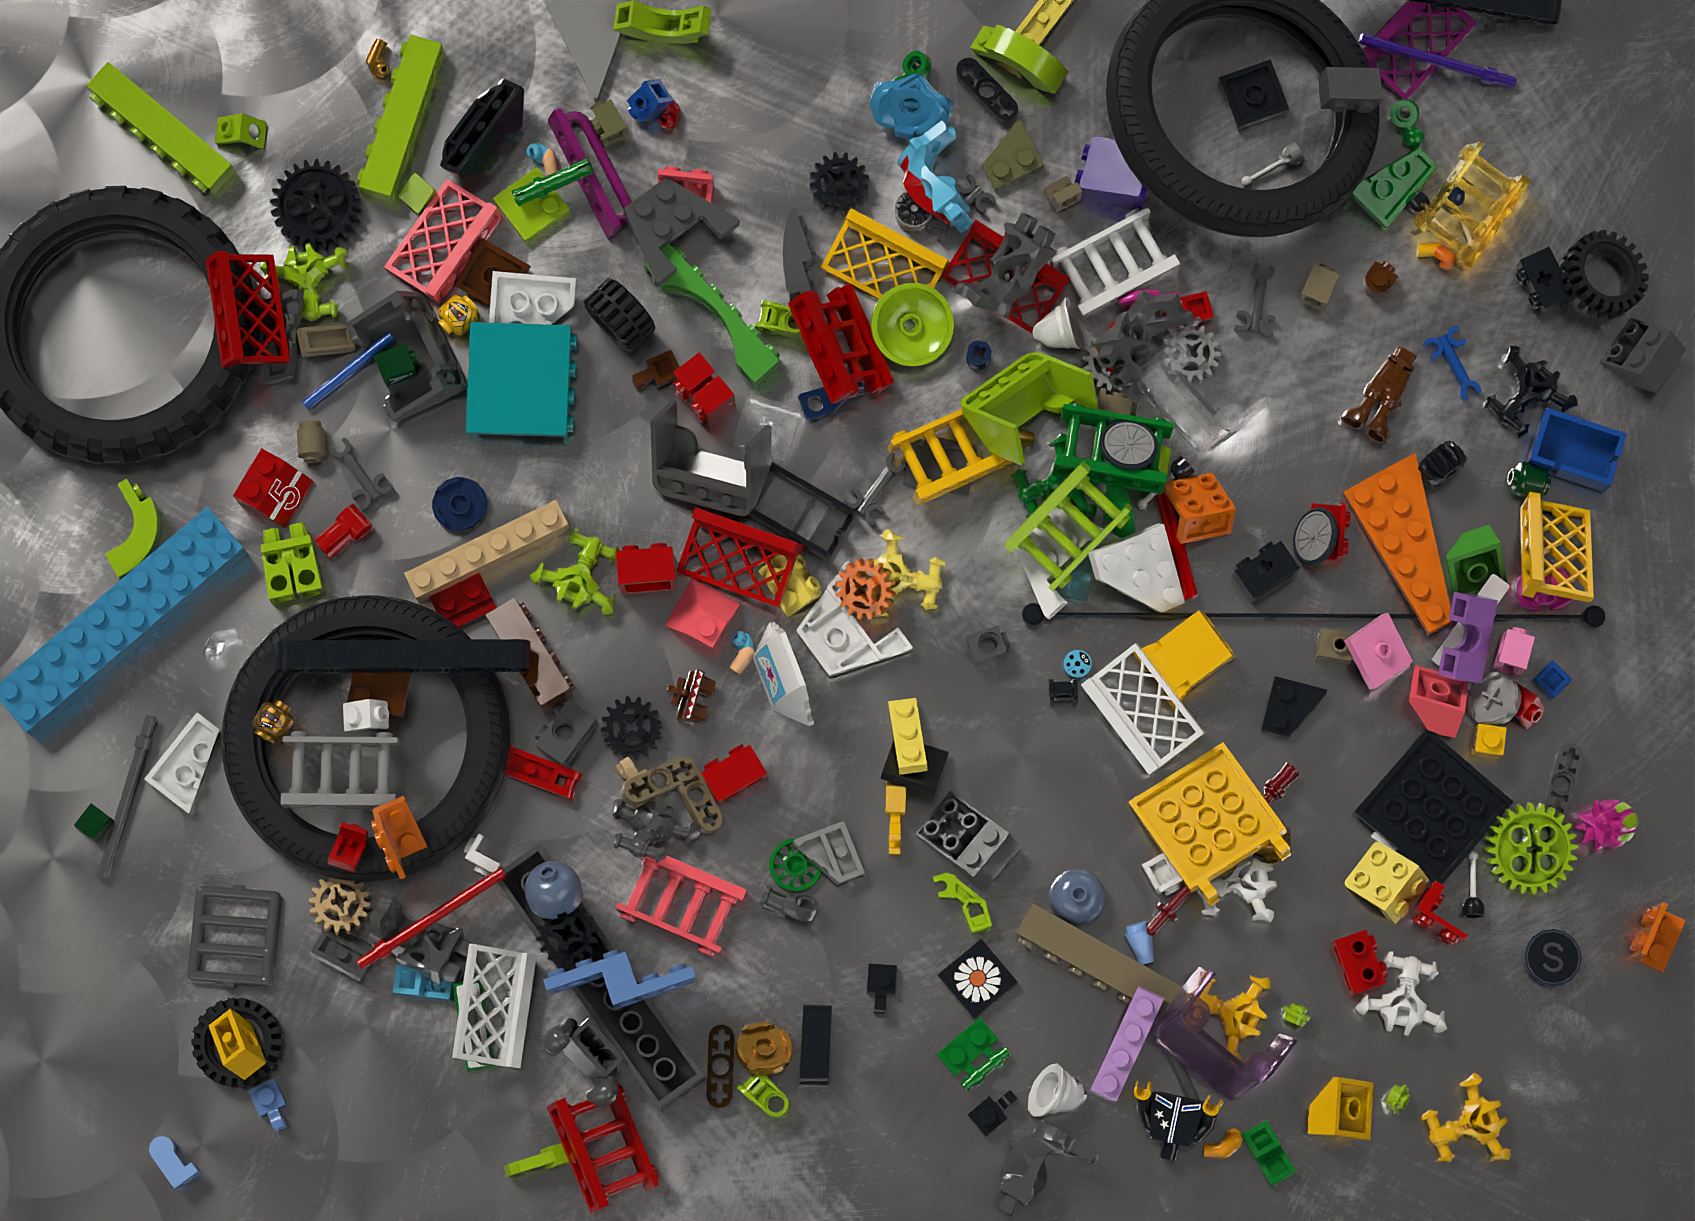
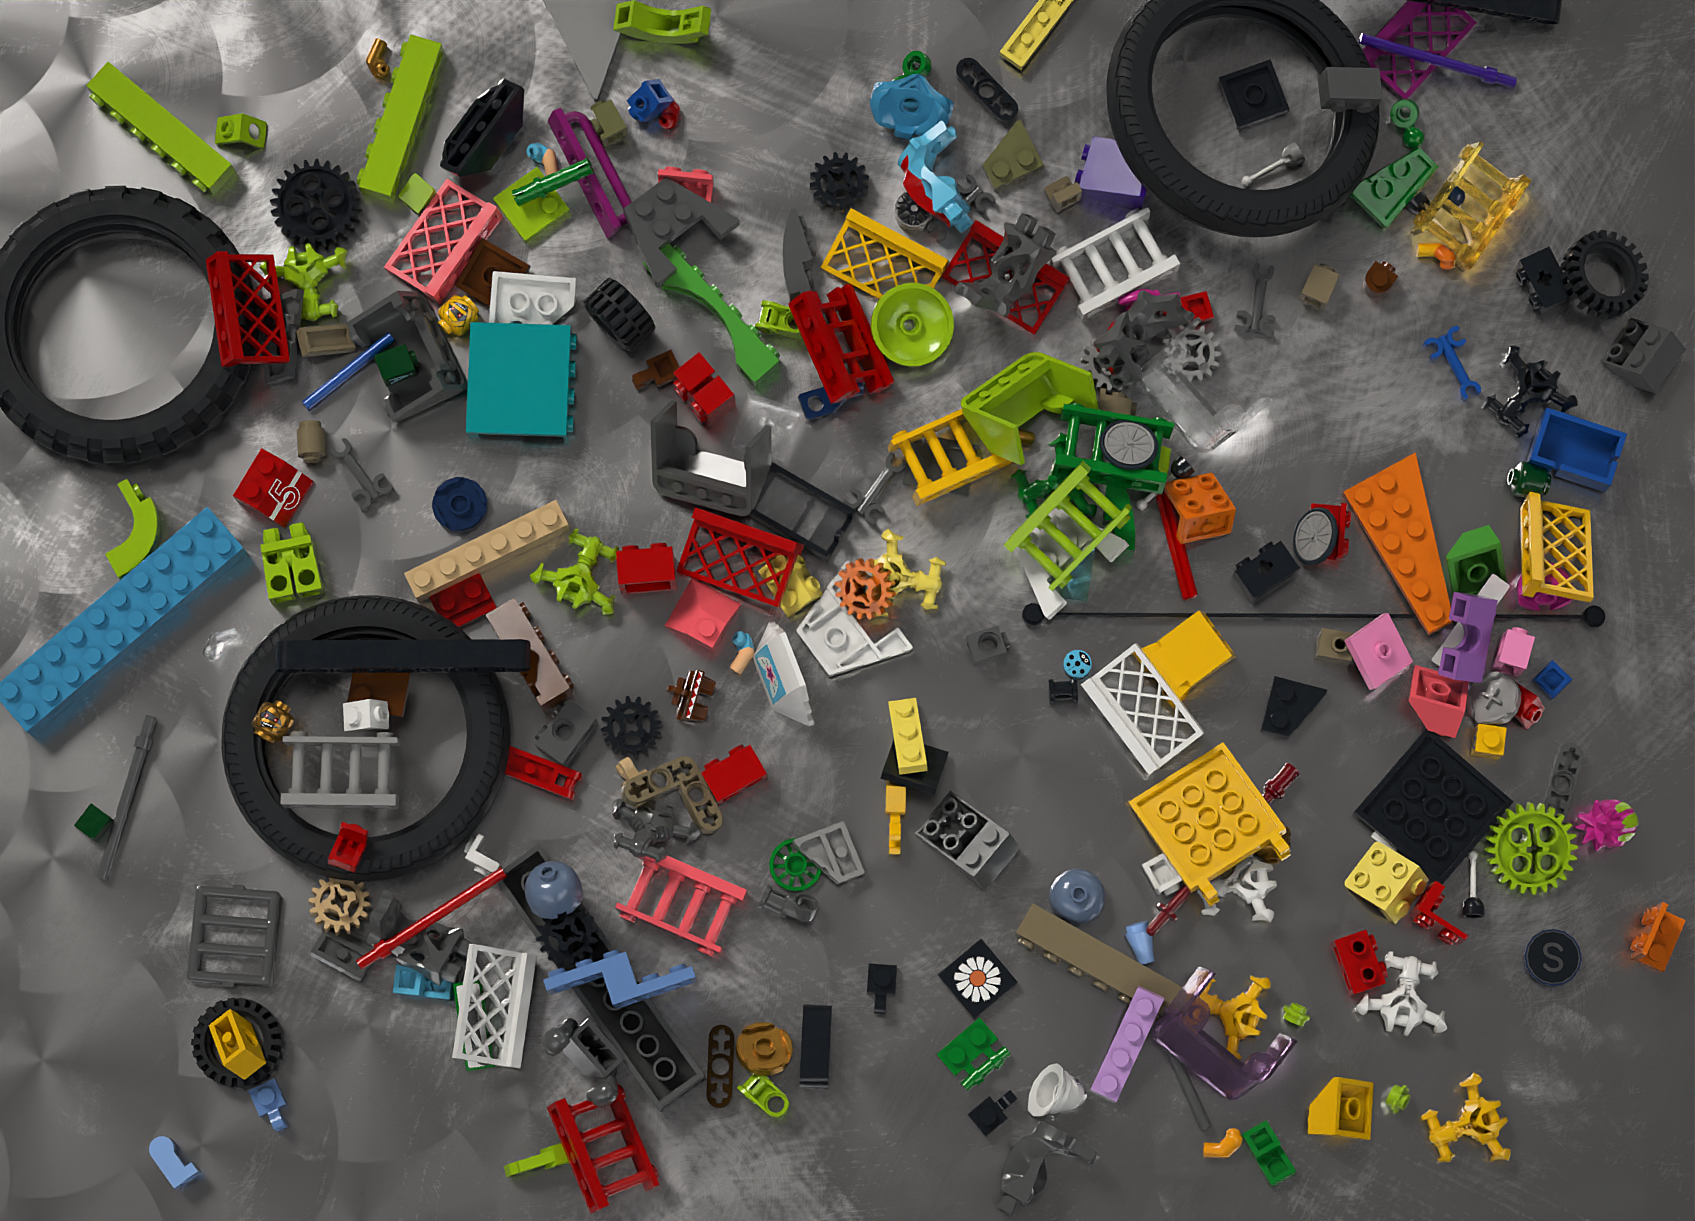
white wing [144,713,219,813] -> none
red piece [314,504,372,559] -> none
orange bracket [371,796,427,880] -> none
lime piece [932,873,992,934] -> none
dark blue bush [966,340,992,371] -> none
lime arch [970,24,1069,94] -> none
white piece [1032,297,1084,349] -> none
white plate [1088,523,1185,613] -> none
black torso [1134,1081,1223,1161] -> none
reddish brown piece [1341,346,1417,443] -> none
black gear [1418,440,1467,486] -> none

